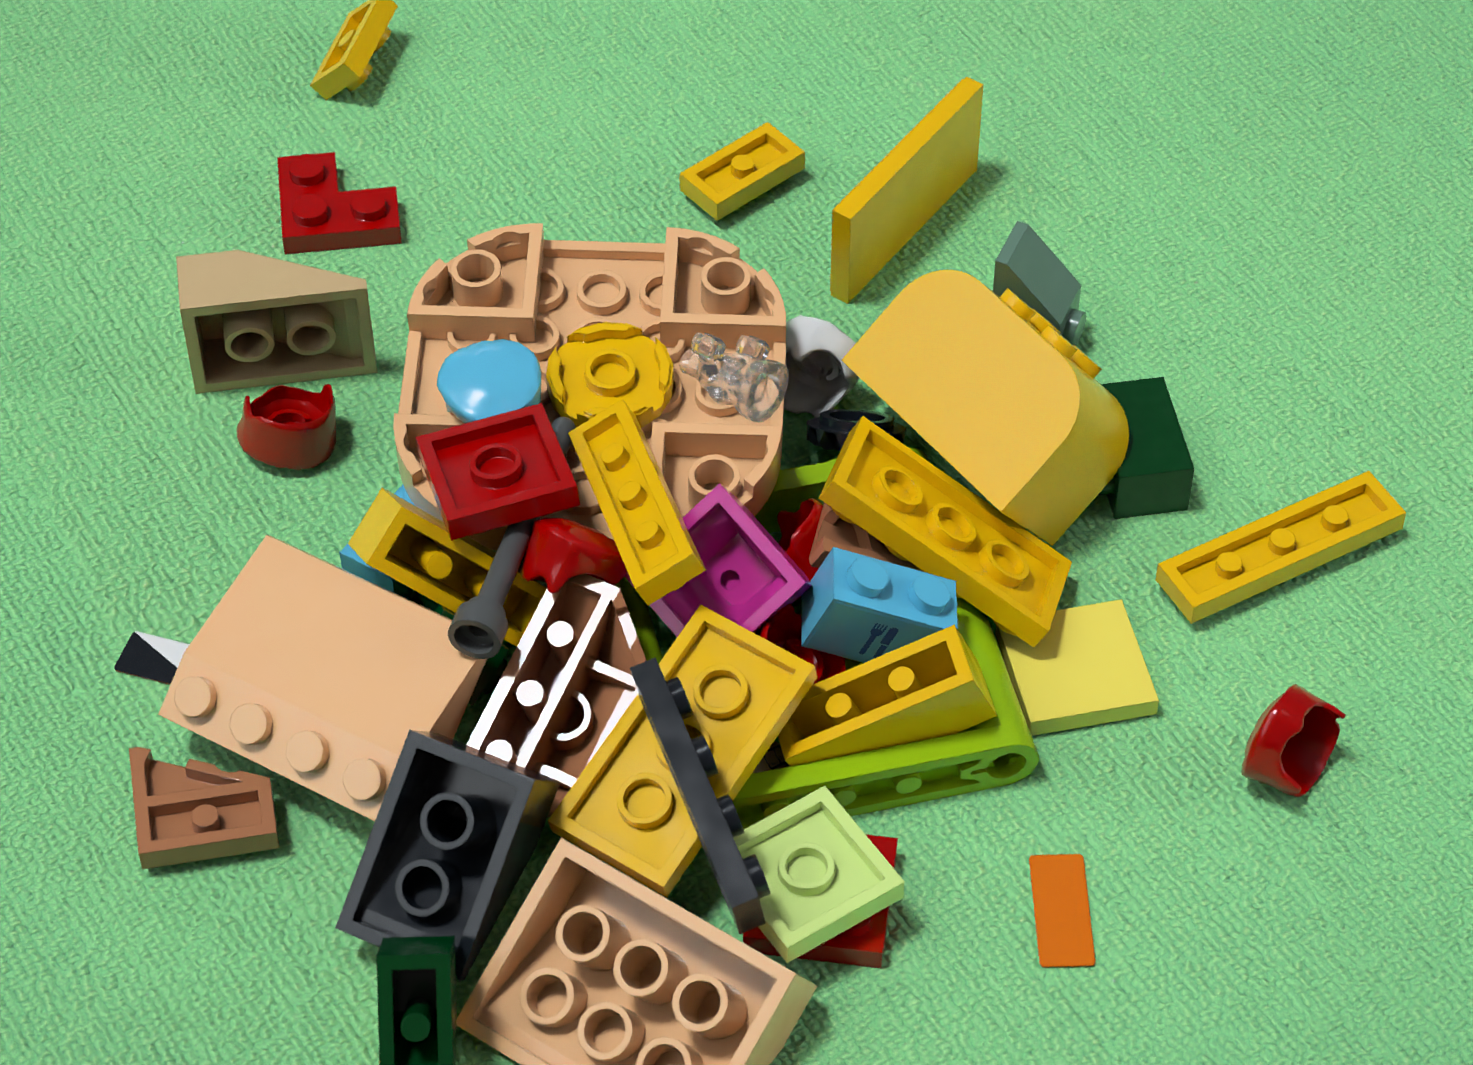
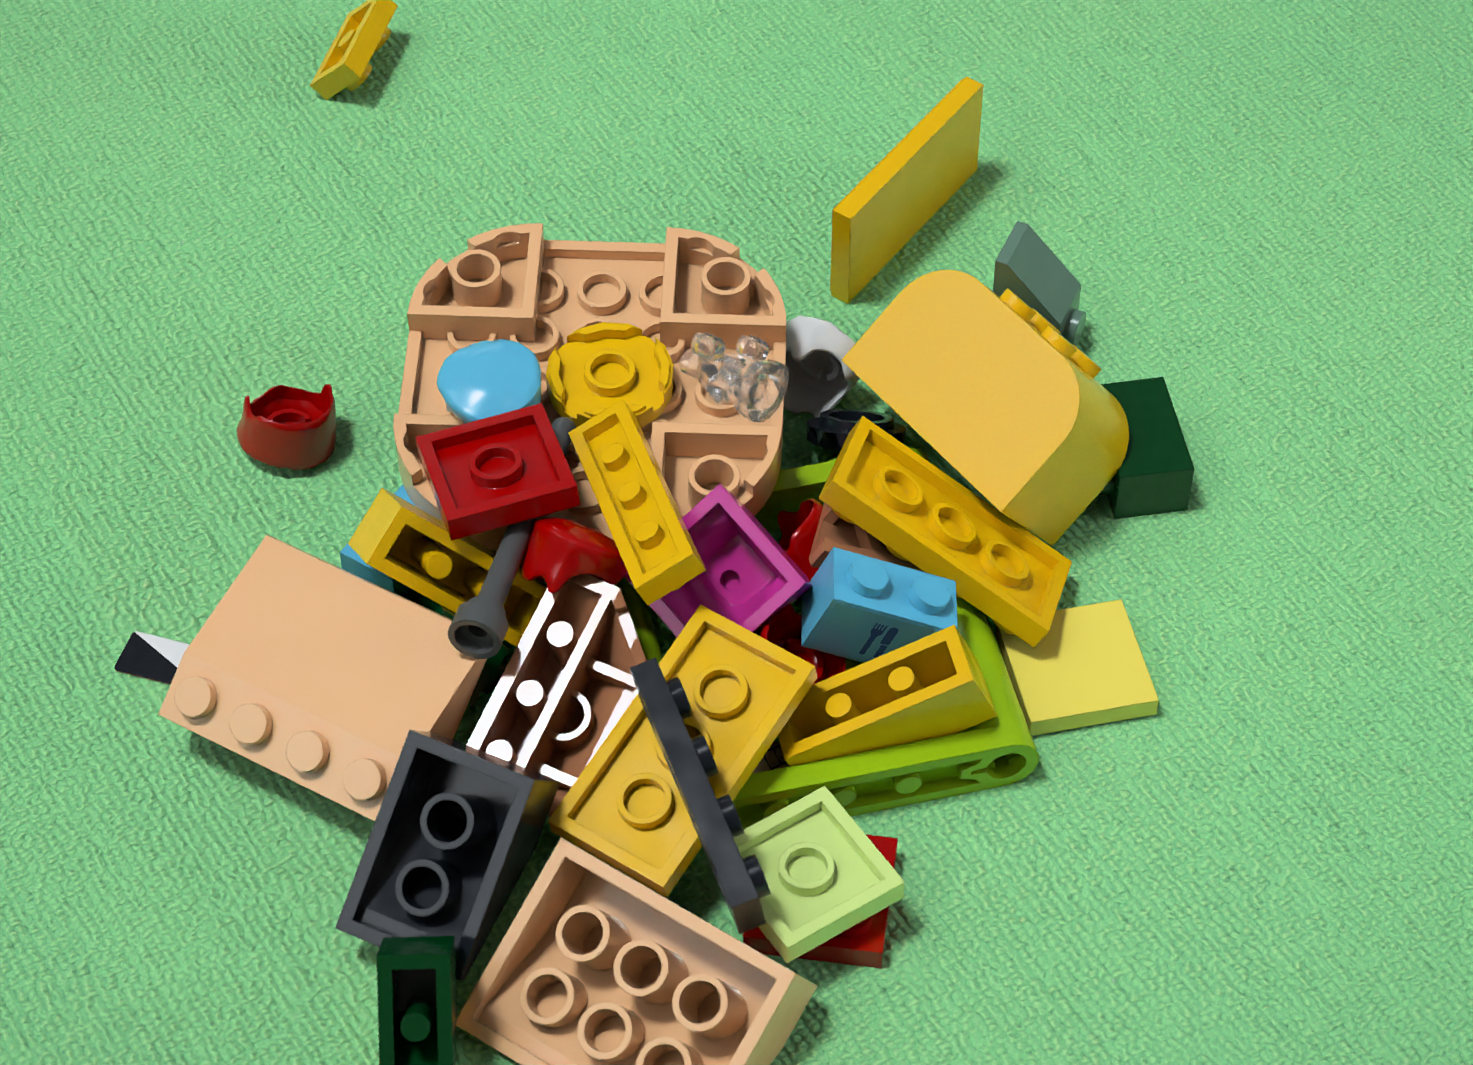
nougat wing [129,747,280,870] -> none
tan slope [176,250,378,394] -> none
red plate [277,152,402,254] -> none
yellow plate [679,122,805,221] -> none
orange sticker [1029,854,1095,967] -> none
yellow plate [1155,471,1406,624] -> none
red hair [1241,684,1346,797] -> none

